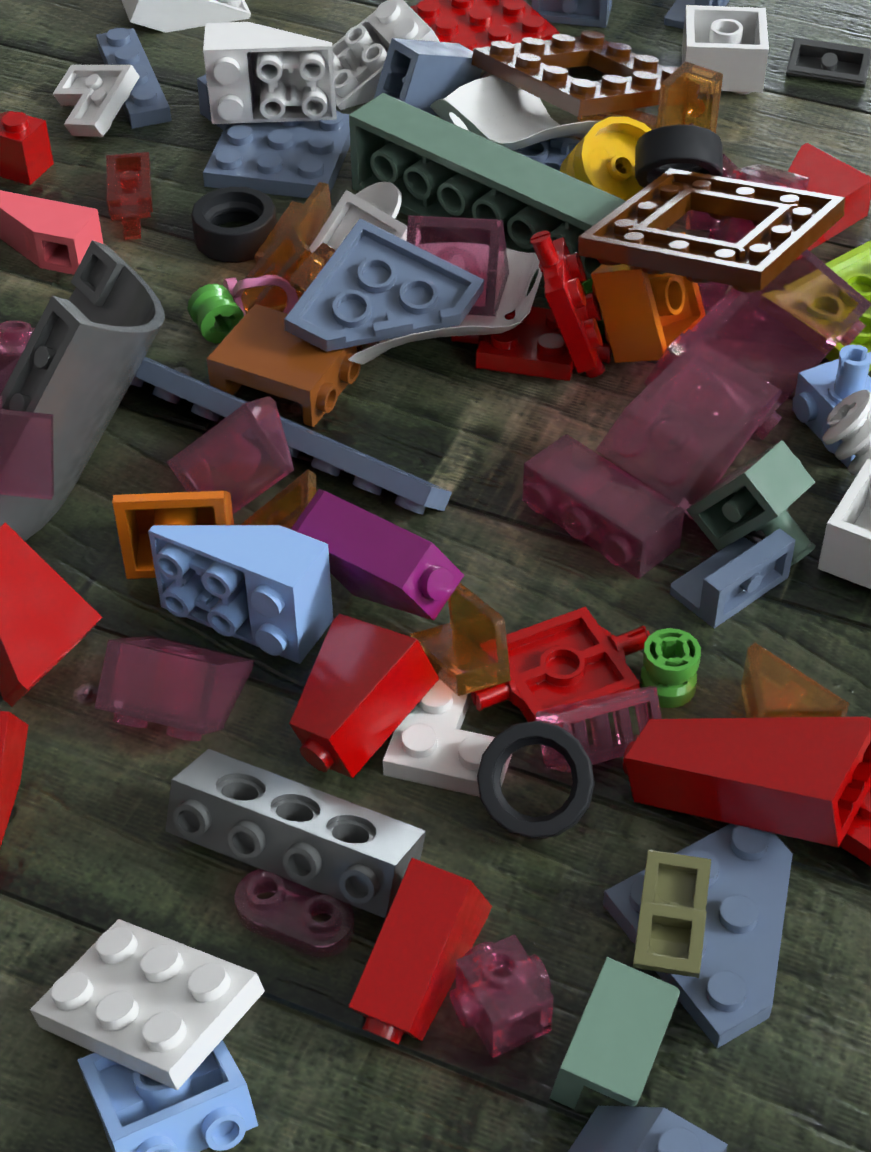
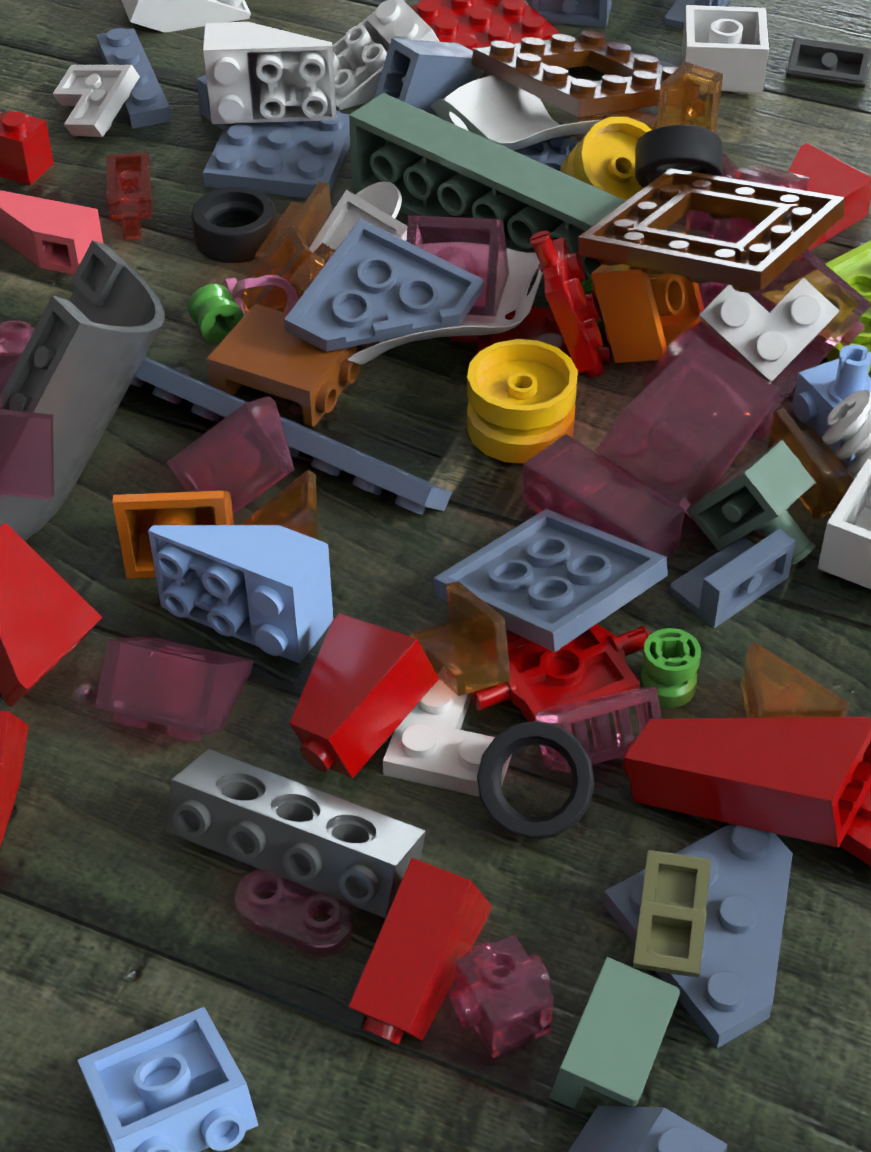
white plate [30,919,265,1091] -> none
magenta slope [291,489,464,620] -> none
none -> sand blue plate [433,509,668,652]
none -> yellow wheel [467,339,578,464]
none -> white plate [698,278,839,385]
none -> clear orange panel [767,409,854,520]

